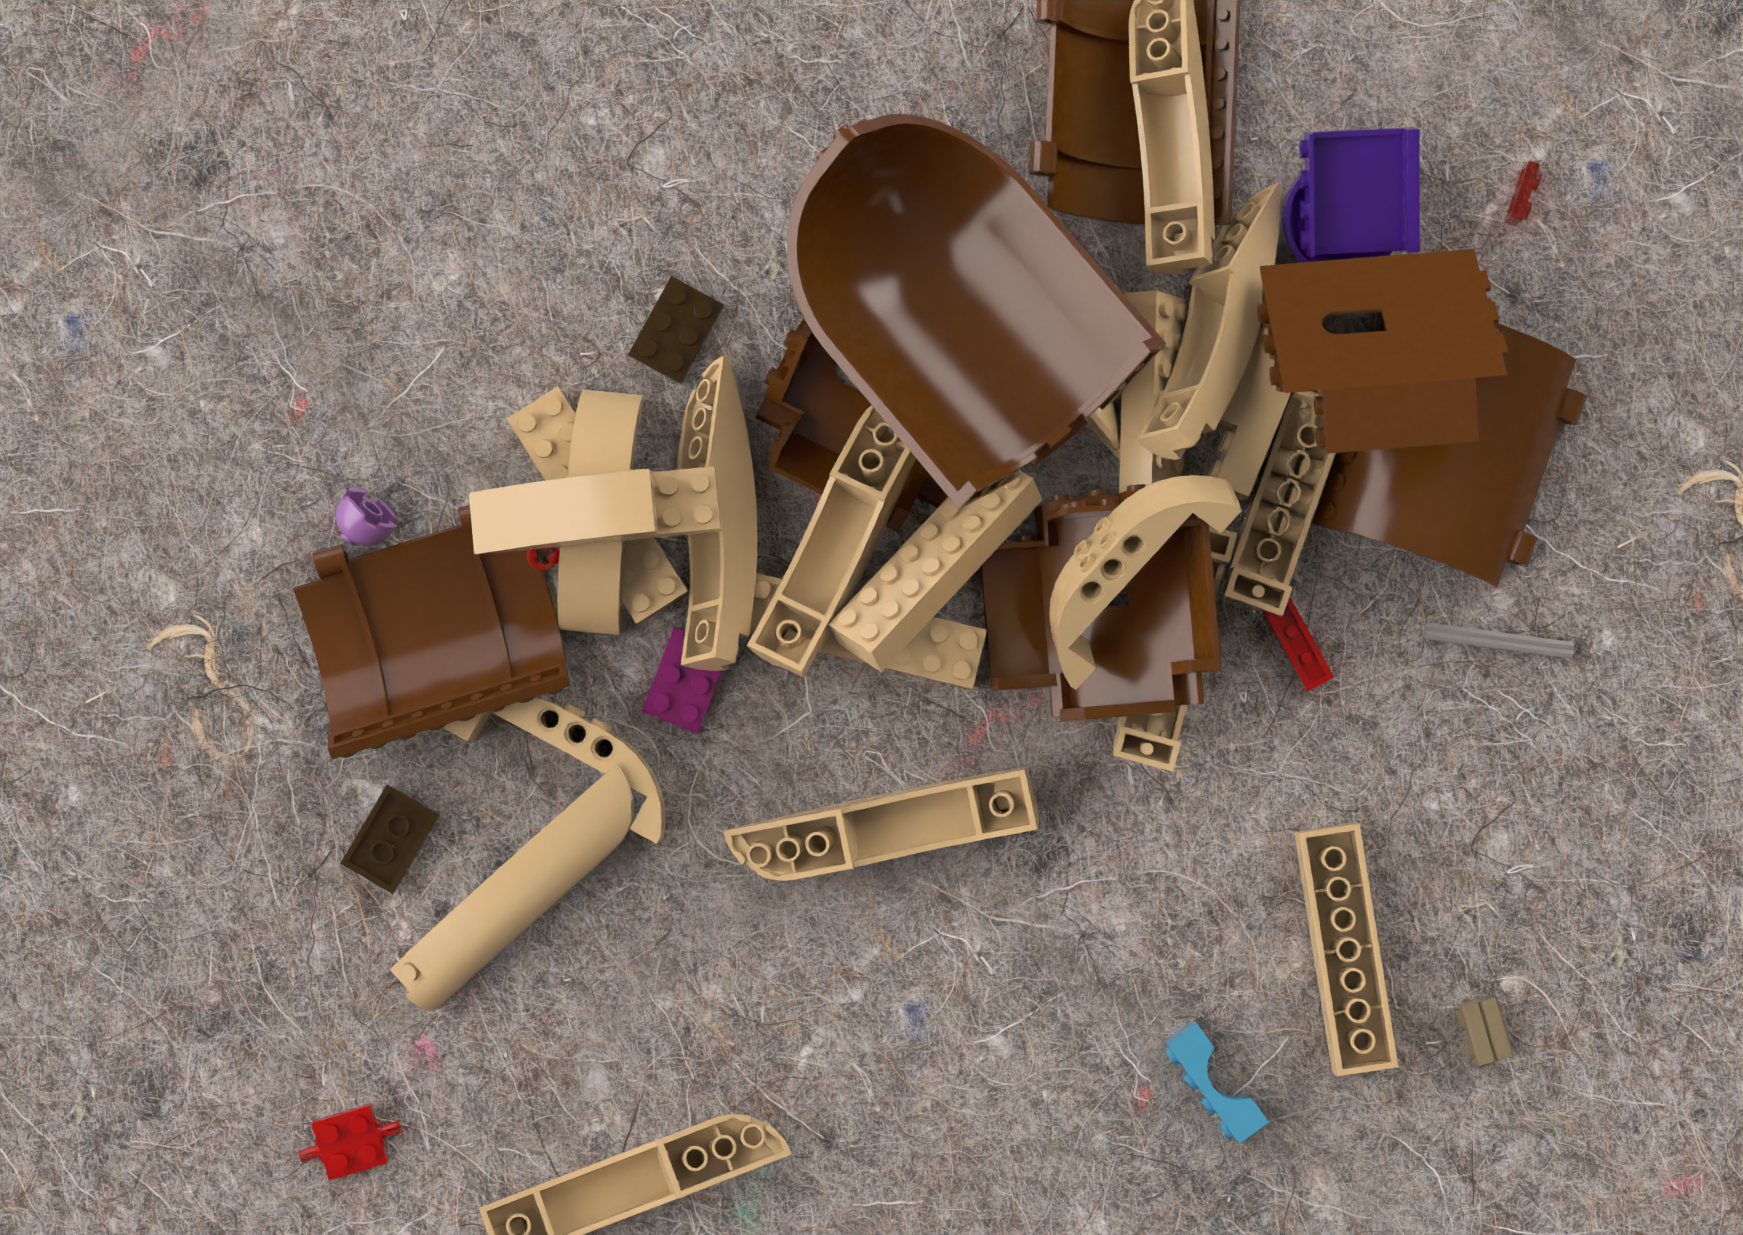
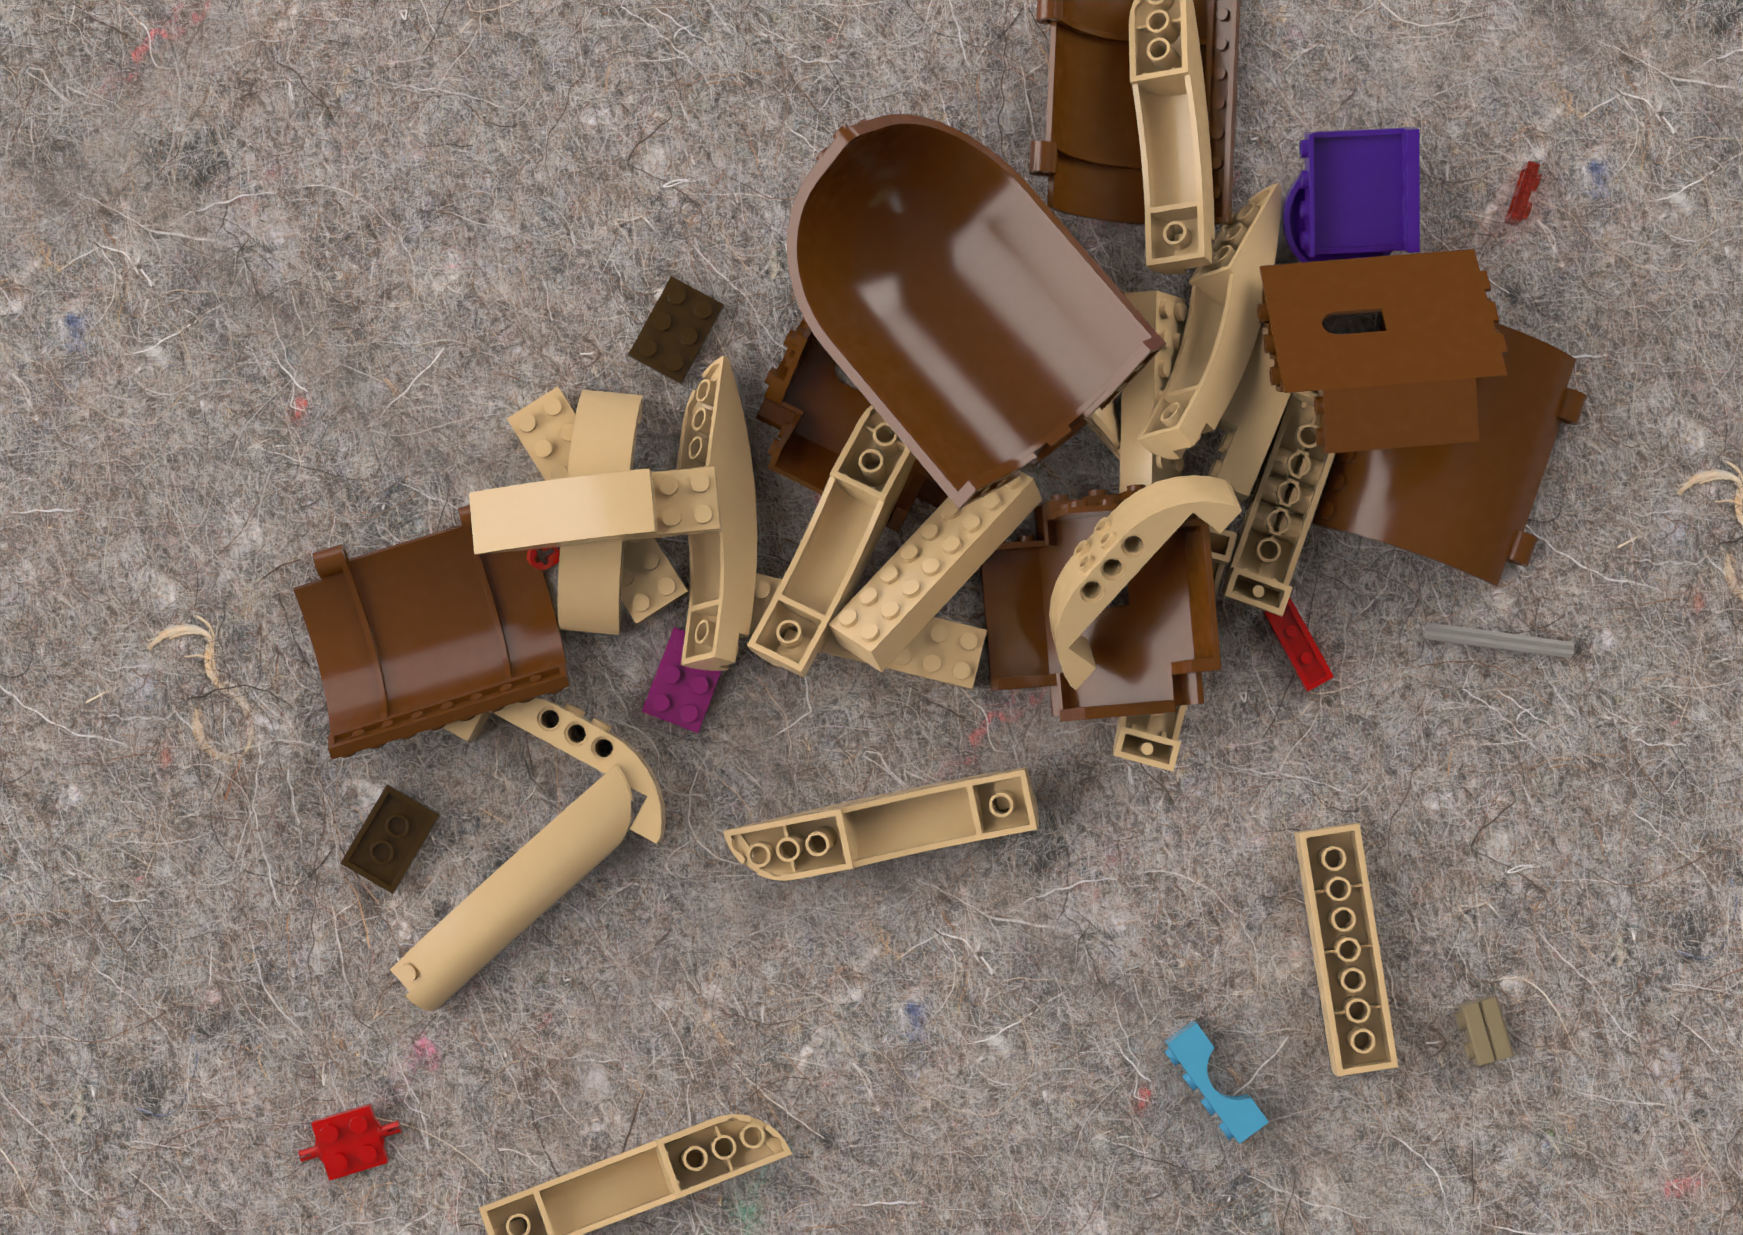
medium lavender cylinder [335,488,397,546] -> none

